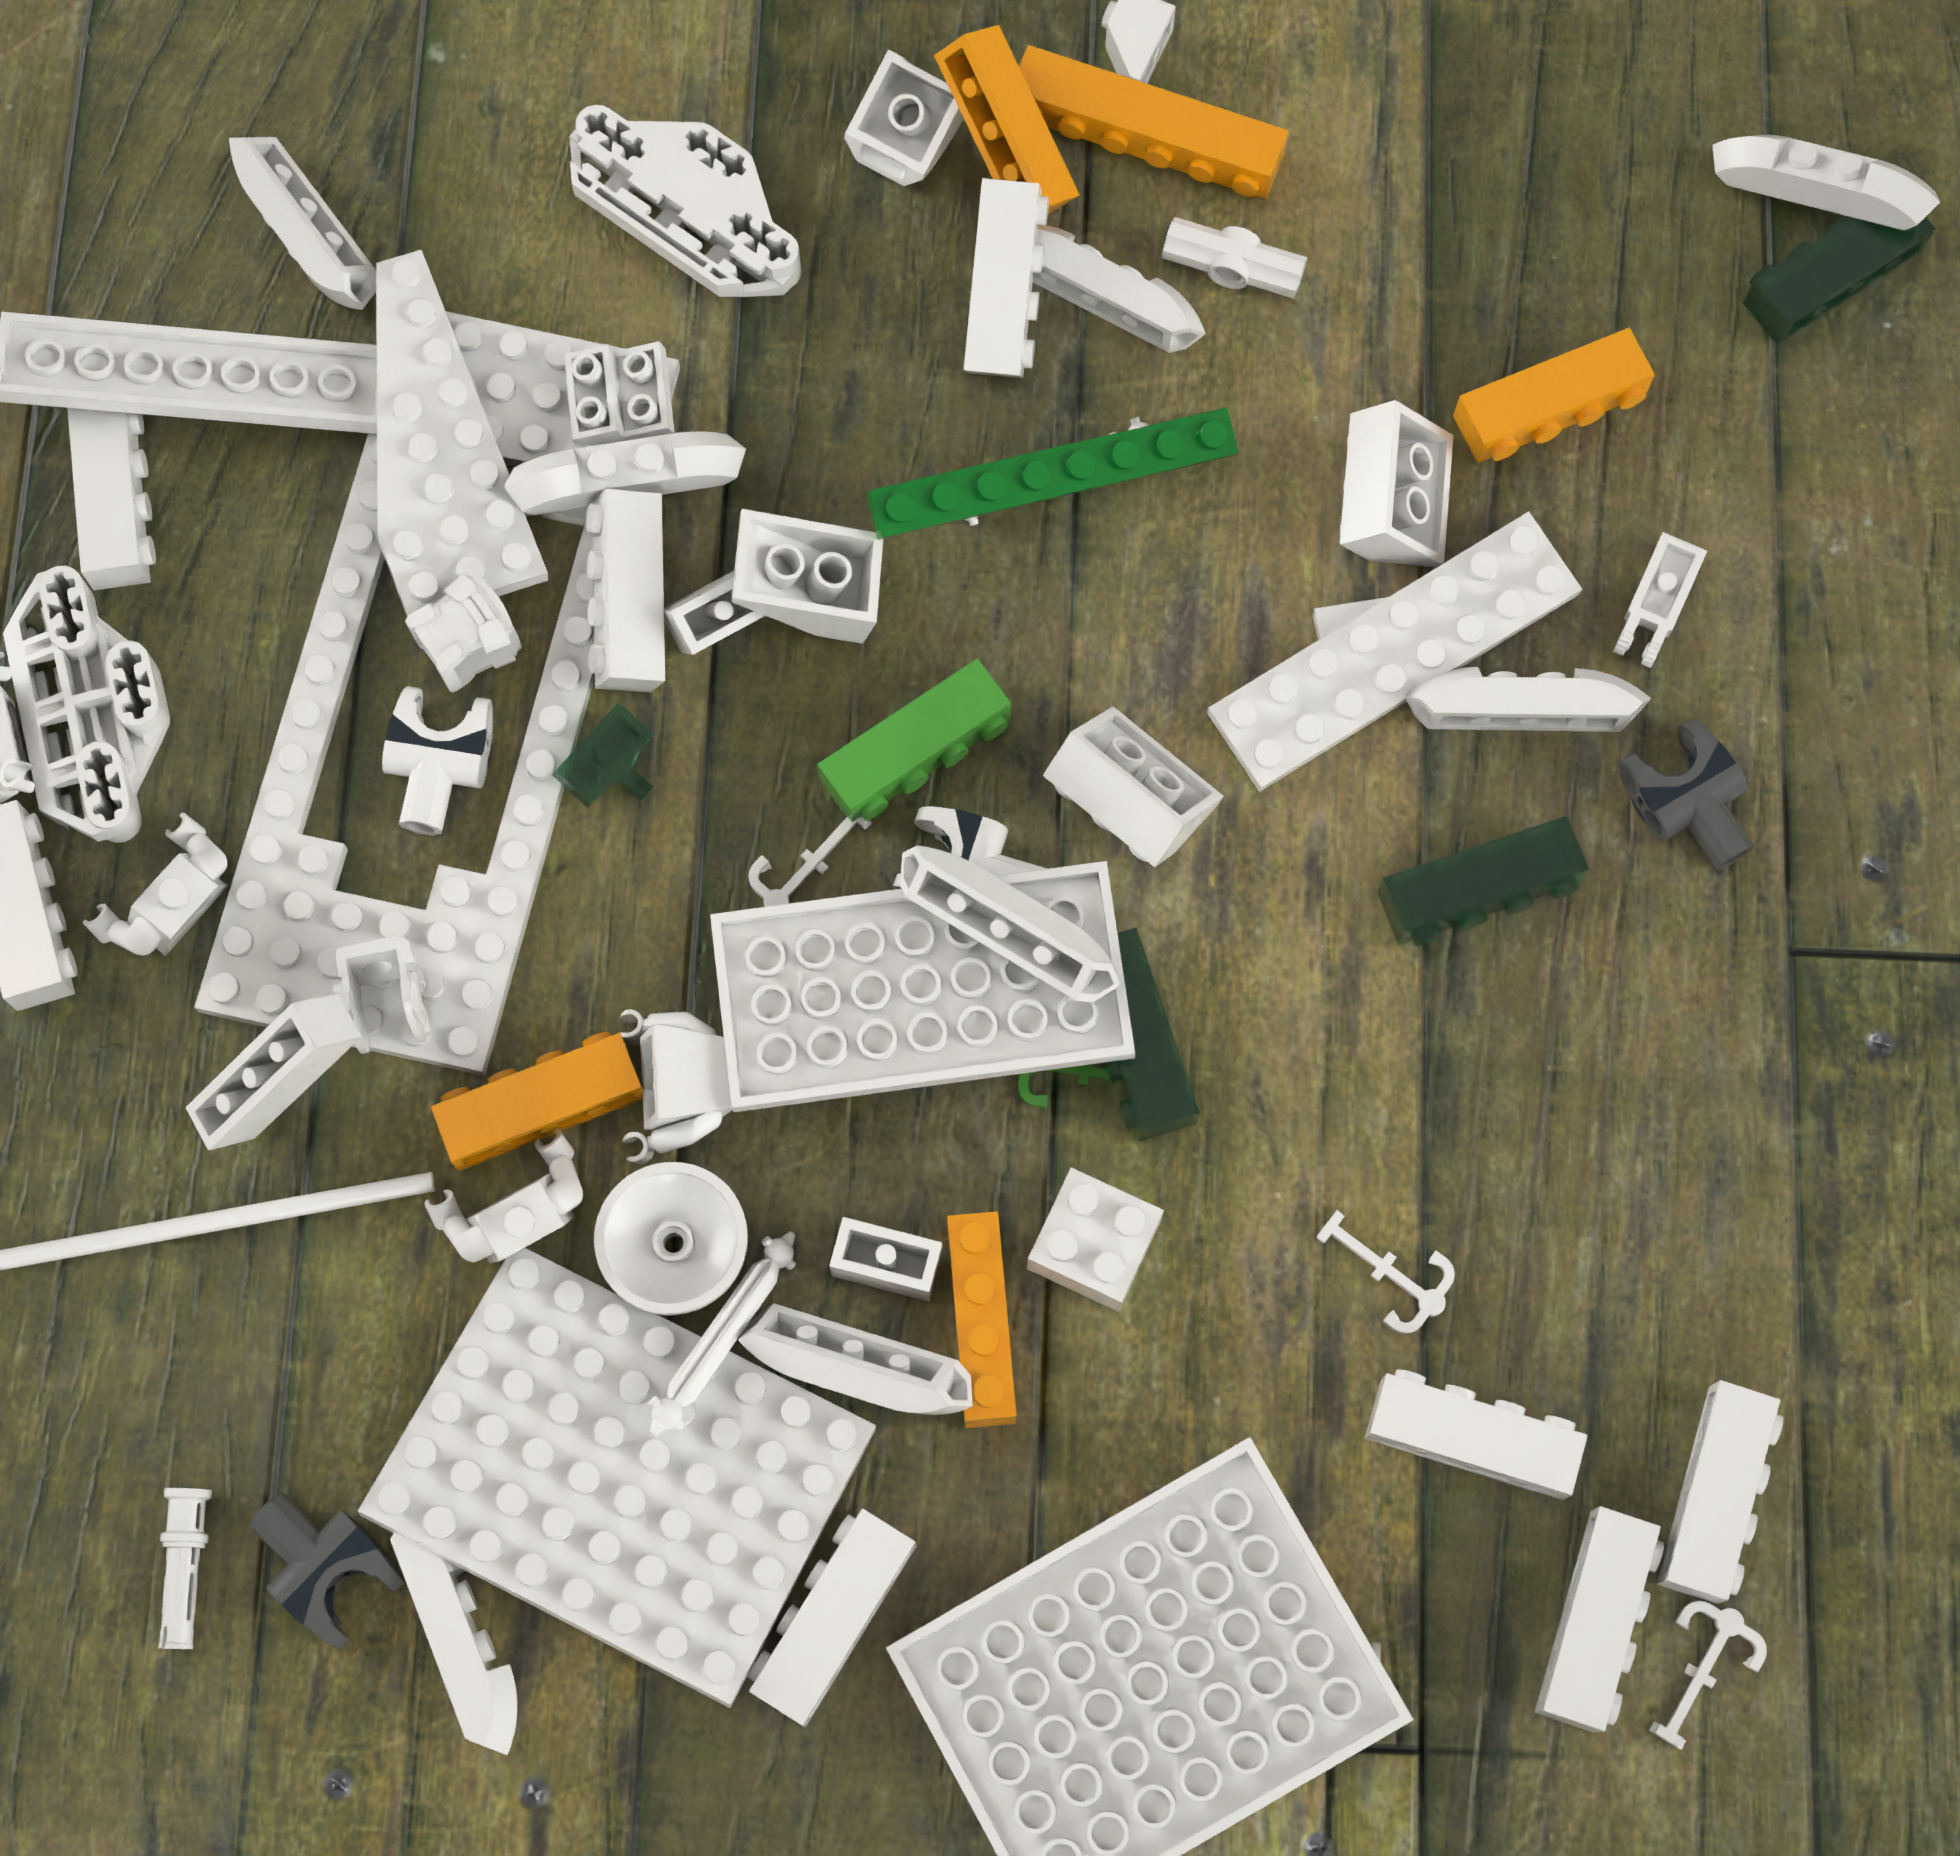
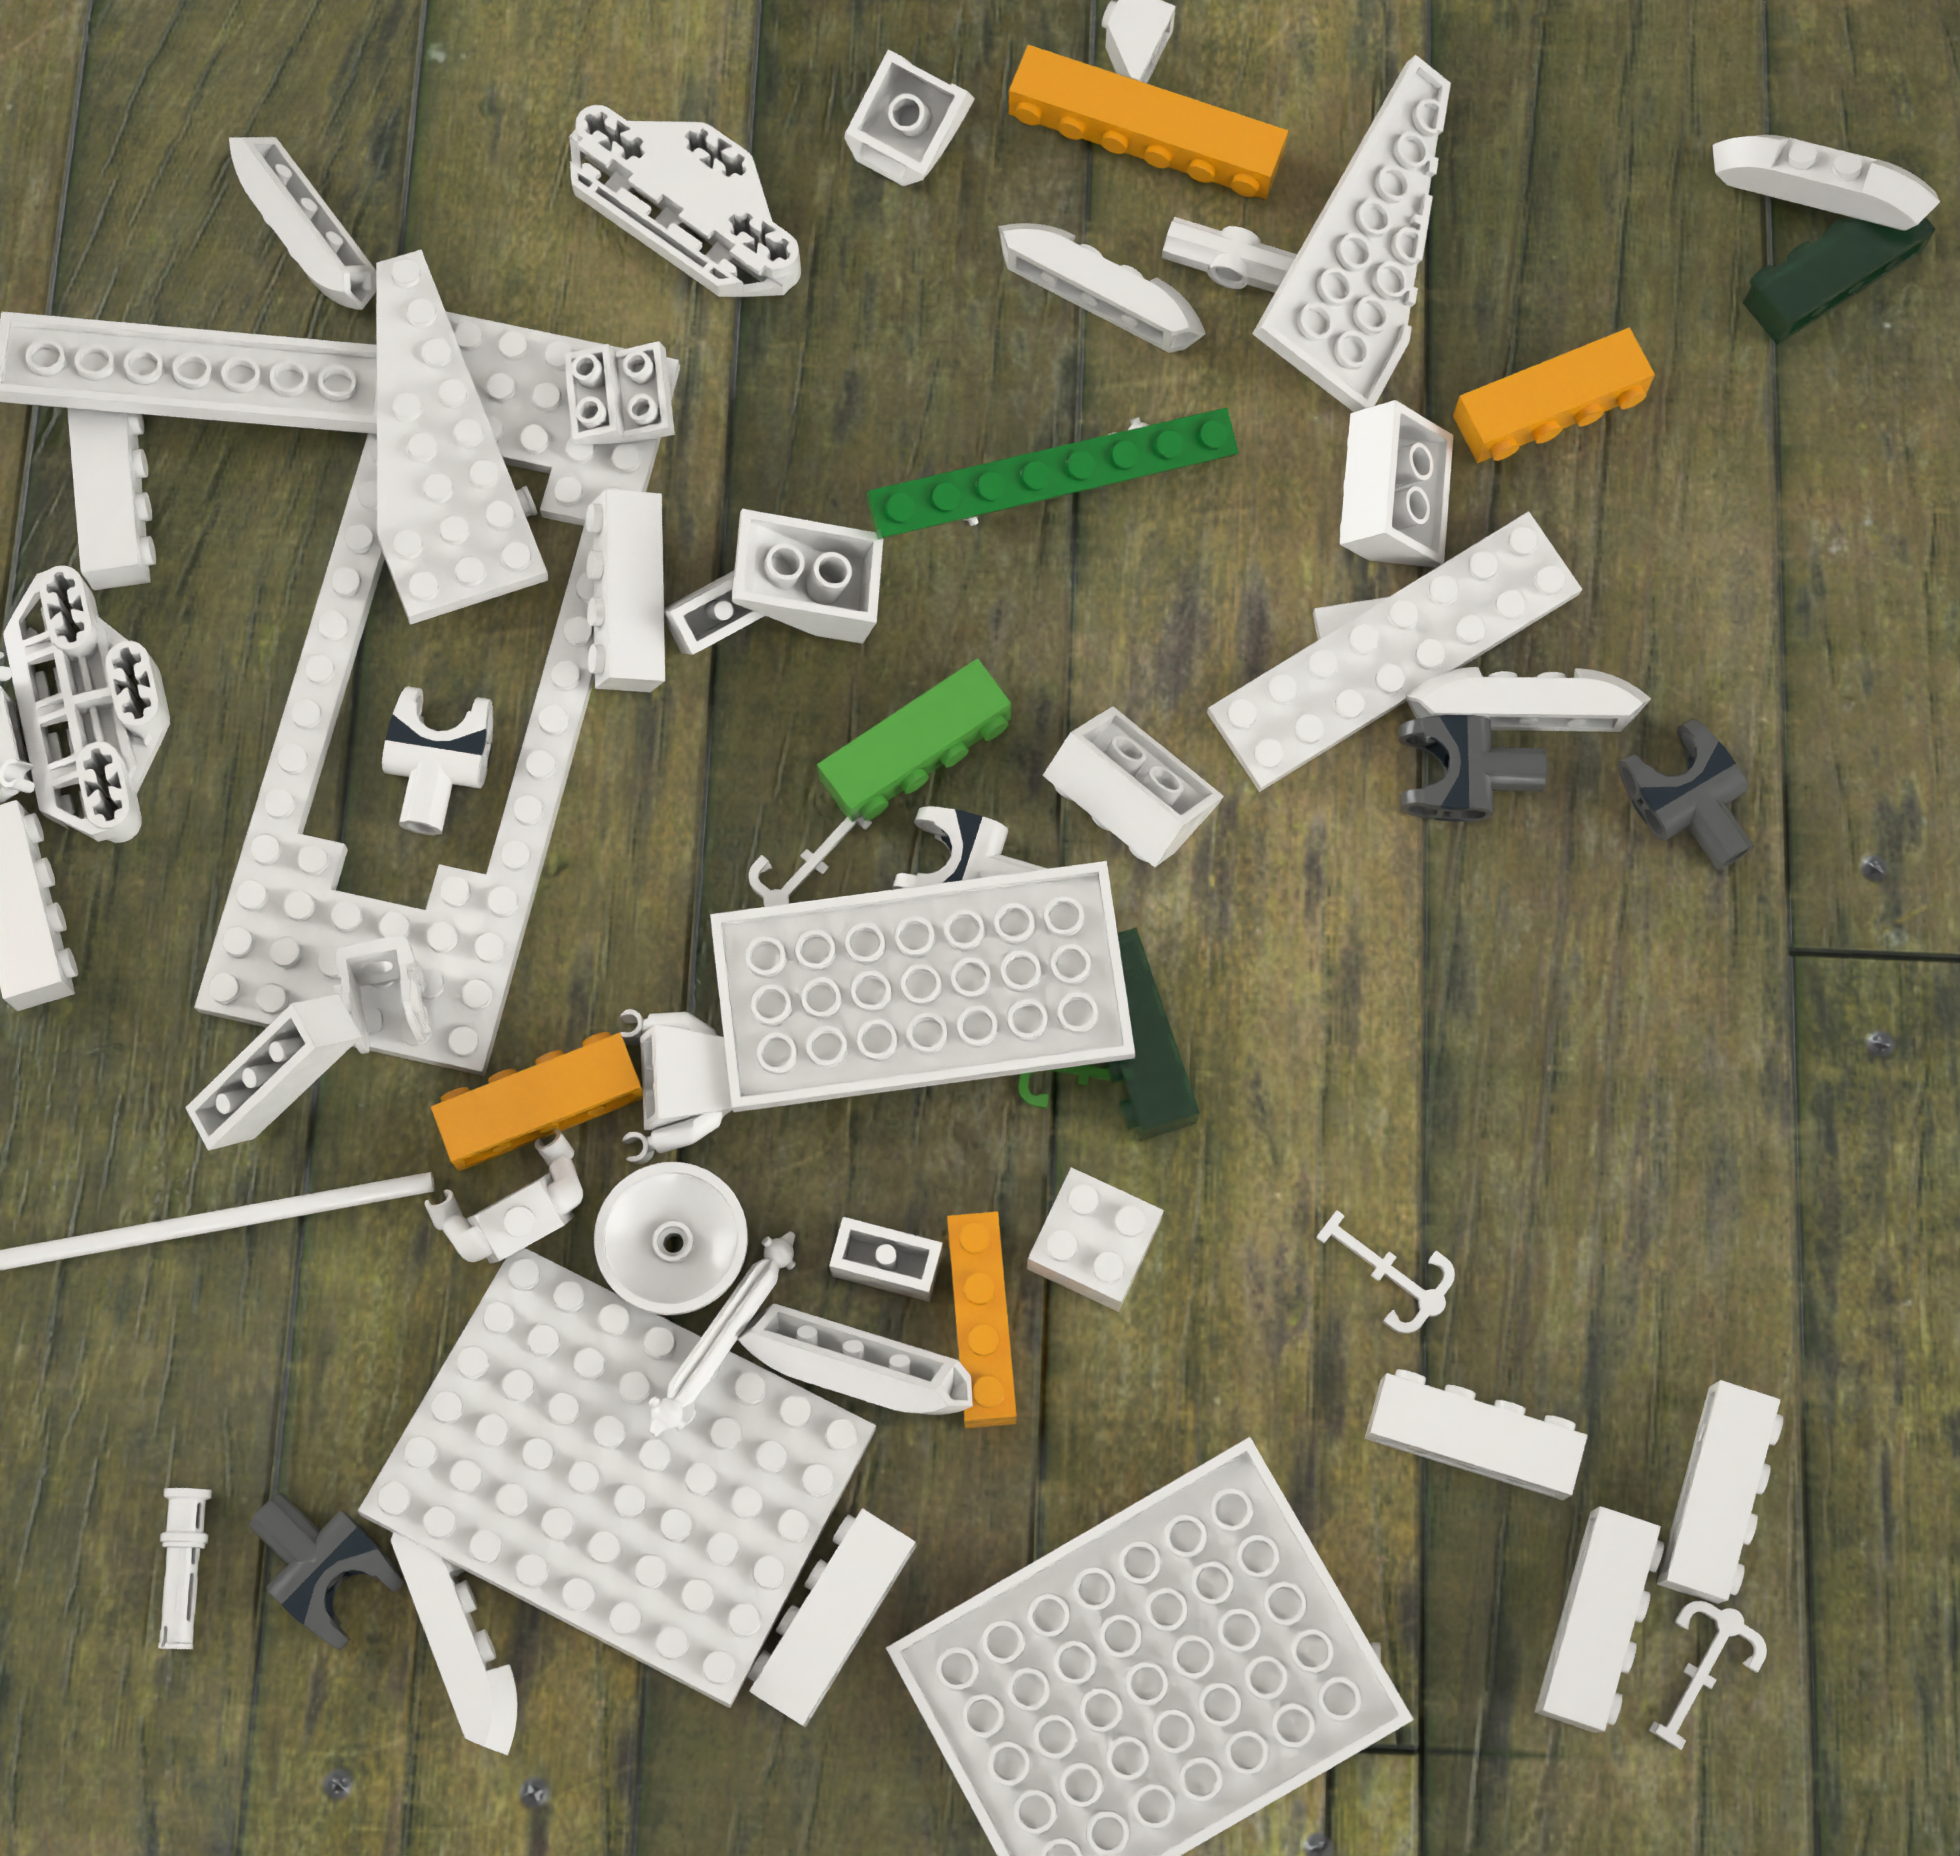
white torso [83,813,228,956] -> none
white piece [405,573,522,692] -> none
white brick [504,431,746,515] -> none
clear green plate [551,702,654,808] -> none
white brick [900,845,1121,1002] -> none
light orange brick [934,25,1080,214] -> none
white brick [964,178,1049,378] -> none
clear green brick [1377,816,1589,946] -> none
white hinge [1613,532,1707,668] -> none
none -> white wing [1252,55,1451,412]
none -> dark grey connector [1399,715,1547,822]

